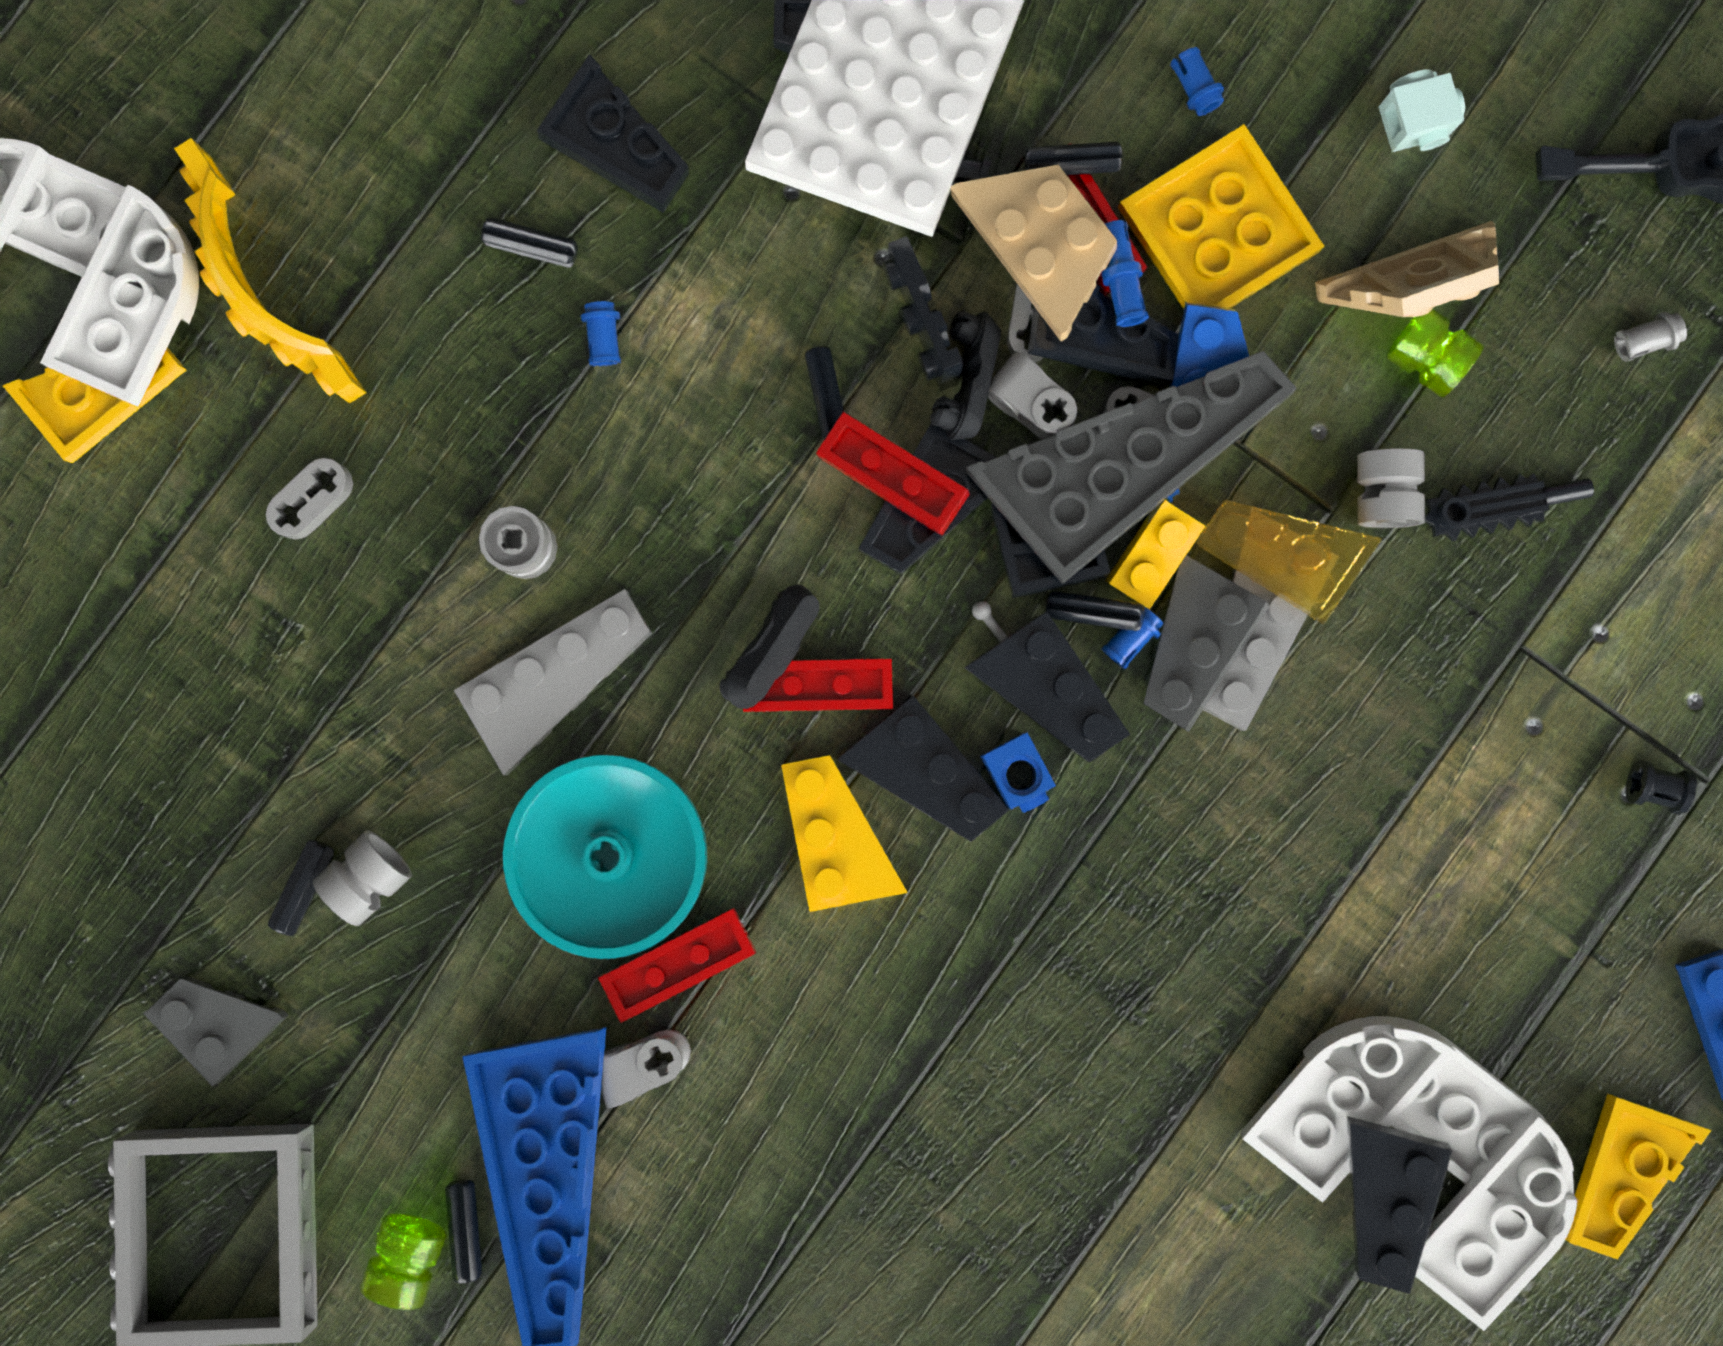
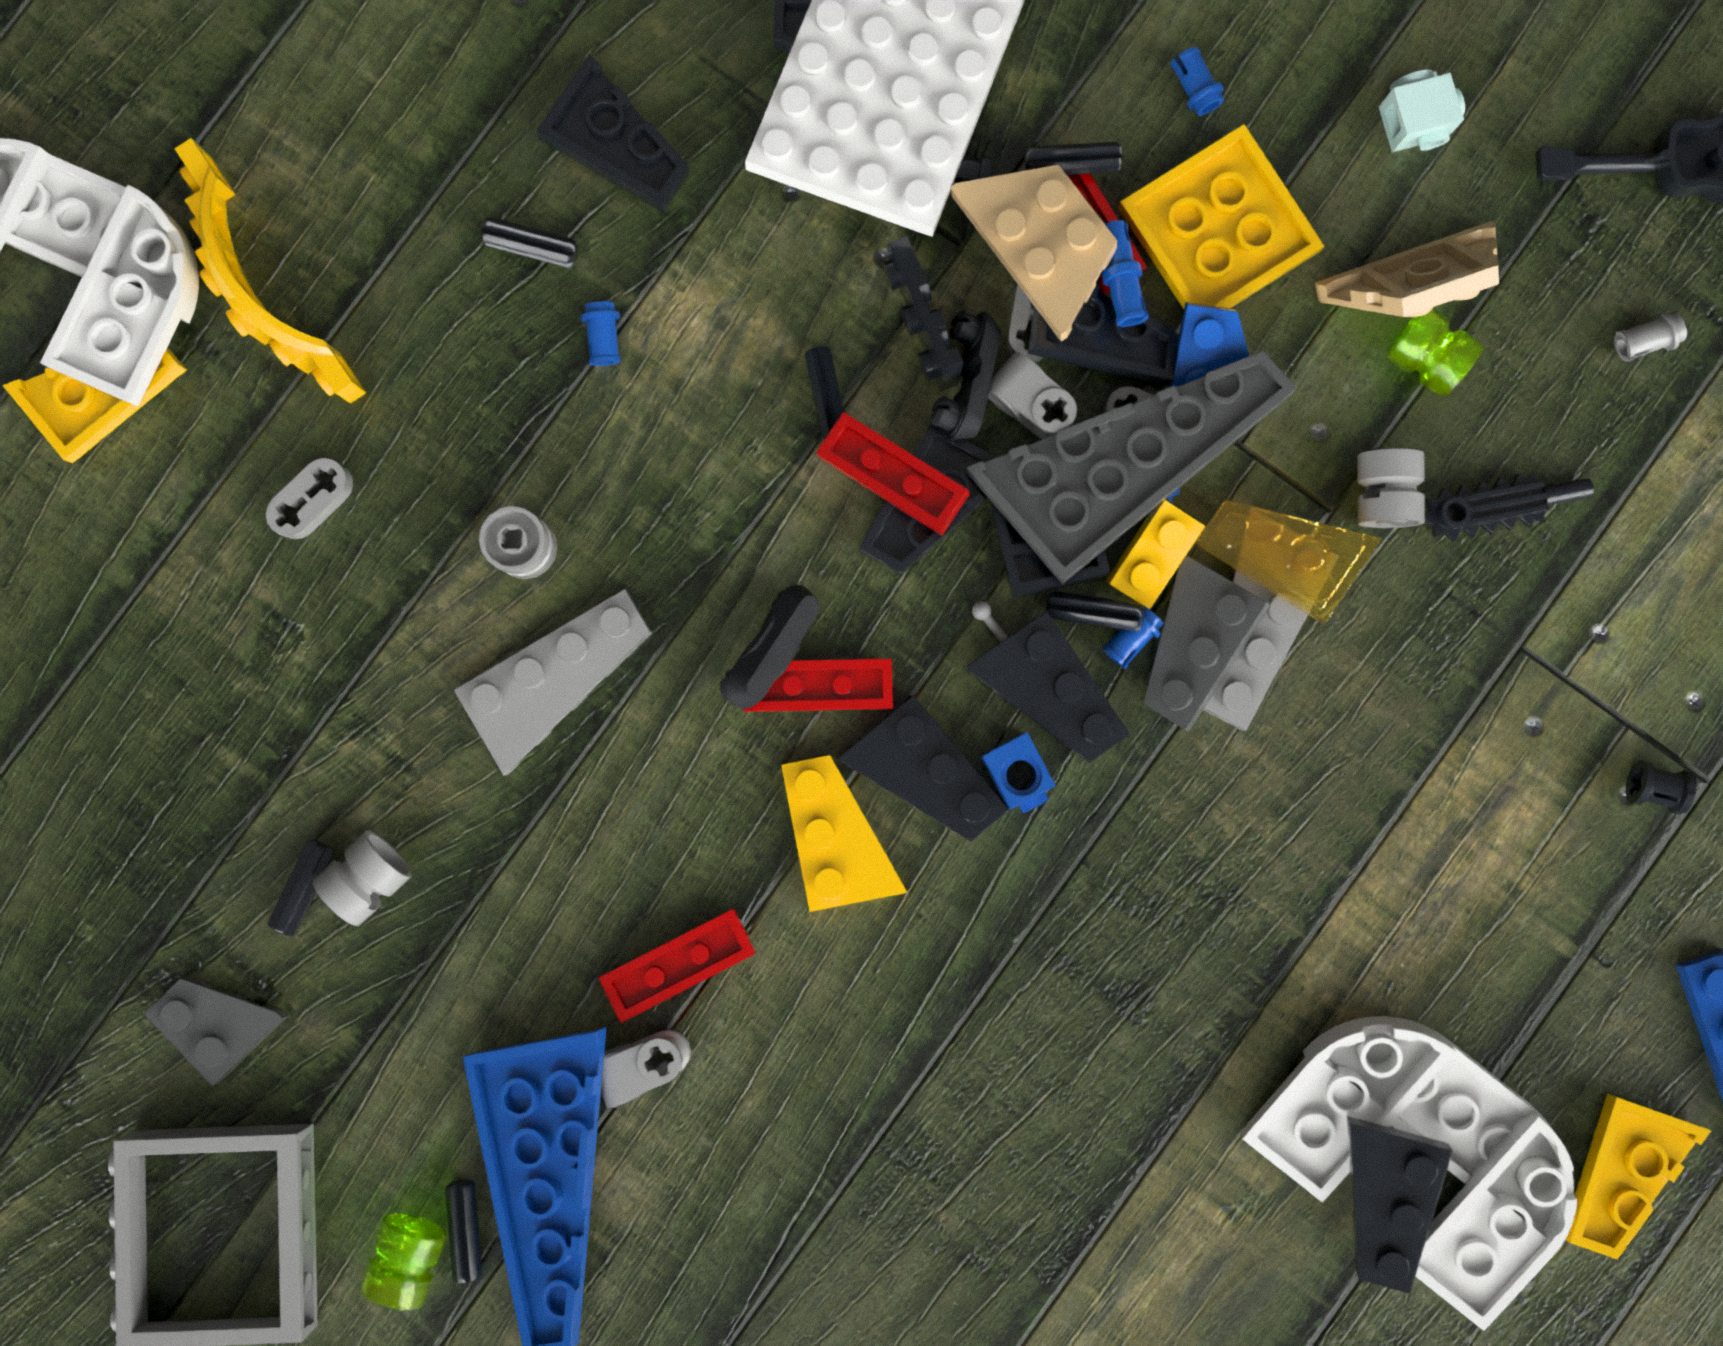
teal dish [503,755,707,959] -> none

